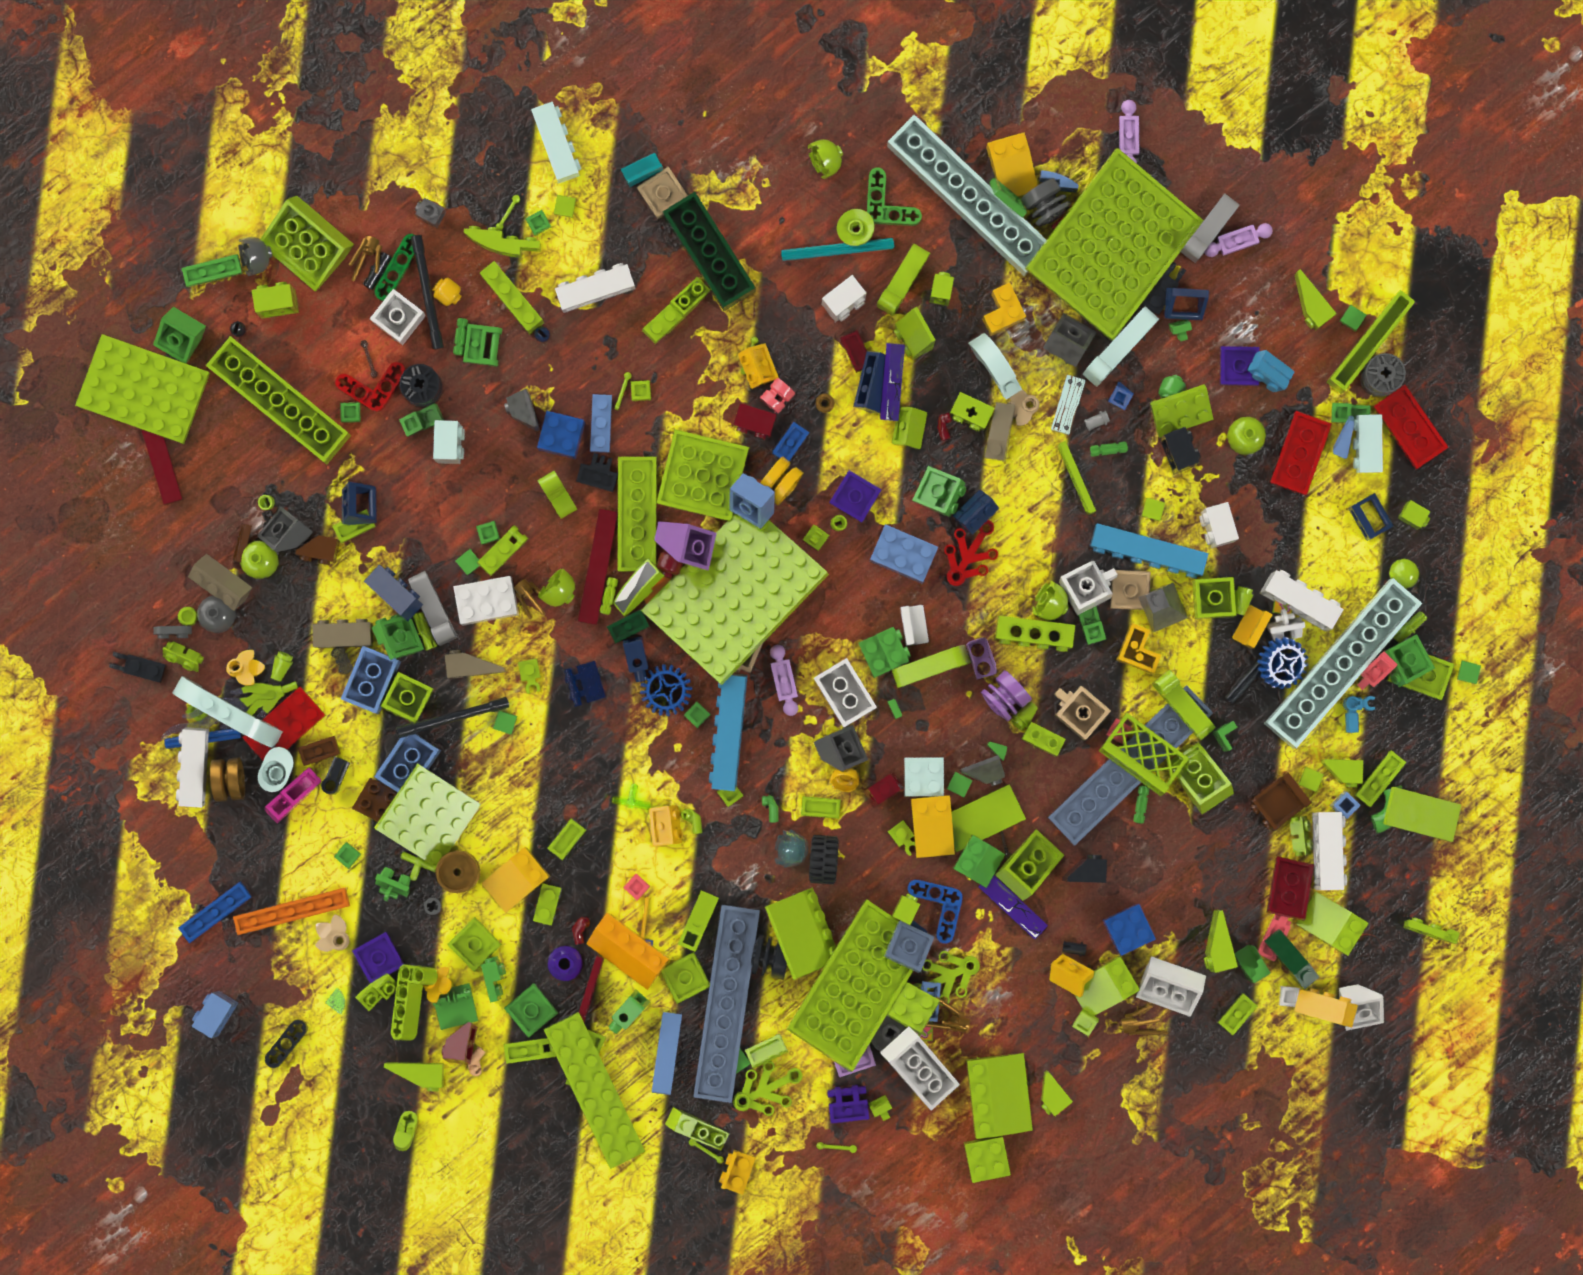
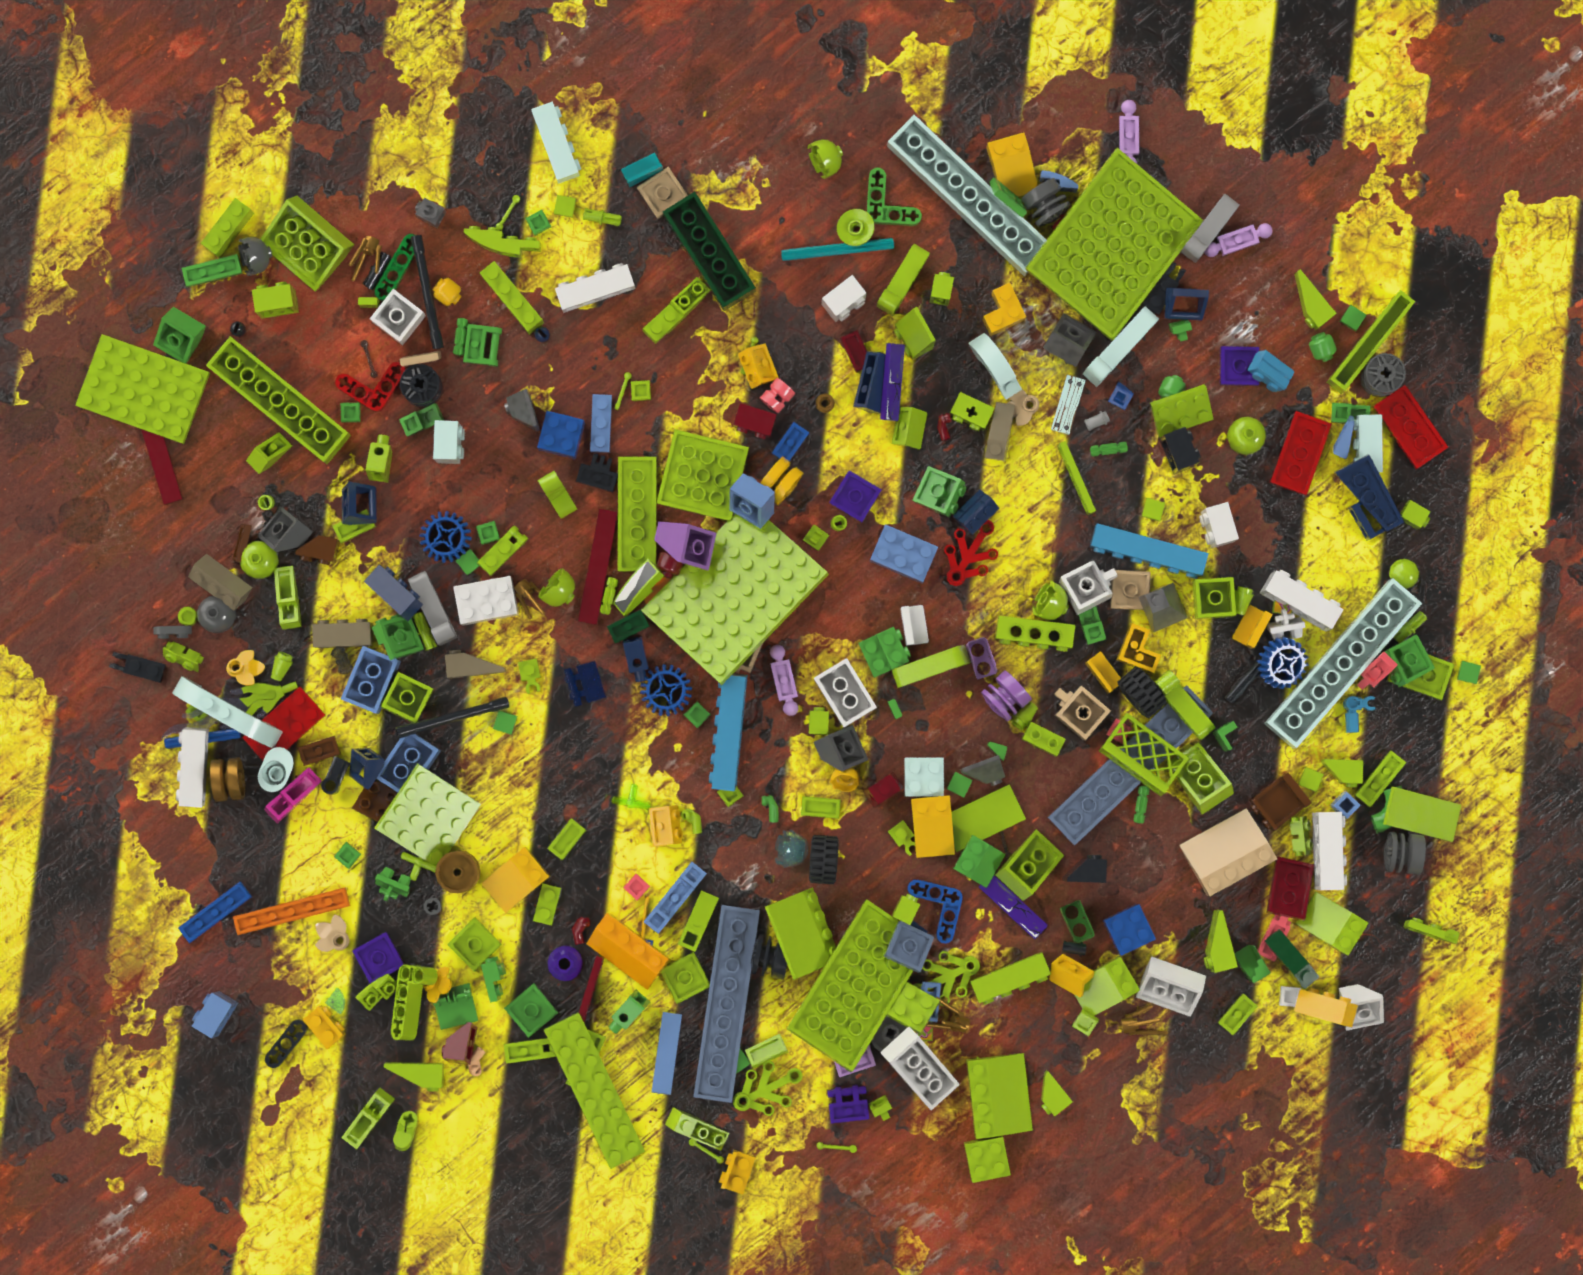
none -> lime brick [201,198,254,258]
none -> lime slope [246,432,292,474]
none -> lime slope [274,566,302,629]
none -> yellow bracket [303,1005,346,1049]
none -> lime slope [341,1088,395,1149]
none -> dark blue tile [349,748,385,789]
none -> lime tile [358,297,380,308]
none -> lime torso [365,435,392,483]
none -> tan tile [400,351,441,366]
none -> blue gear [419,511,472,563]
none -> lime axle [583,208,622,226]
none -> medium blue slope [644,862,707,934]
none -> lime brick [809,707,829,735]
none -> lime brick [970,952,1051,1005]
none -> bright green piece [1059,900,1094,942]
none -> yellow panel [1085,651,1121,693]
none -> black tyre [1118,666,1167,718]
none -> tan slope [1179,808,1277,896]
none -> bright green head [1309,332,1337,362]
none -> dark blue wing [1334,454,1404,531]
none -> dark grey wheel [1384,832,1426,875]

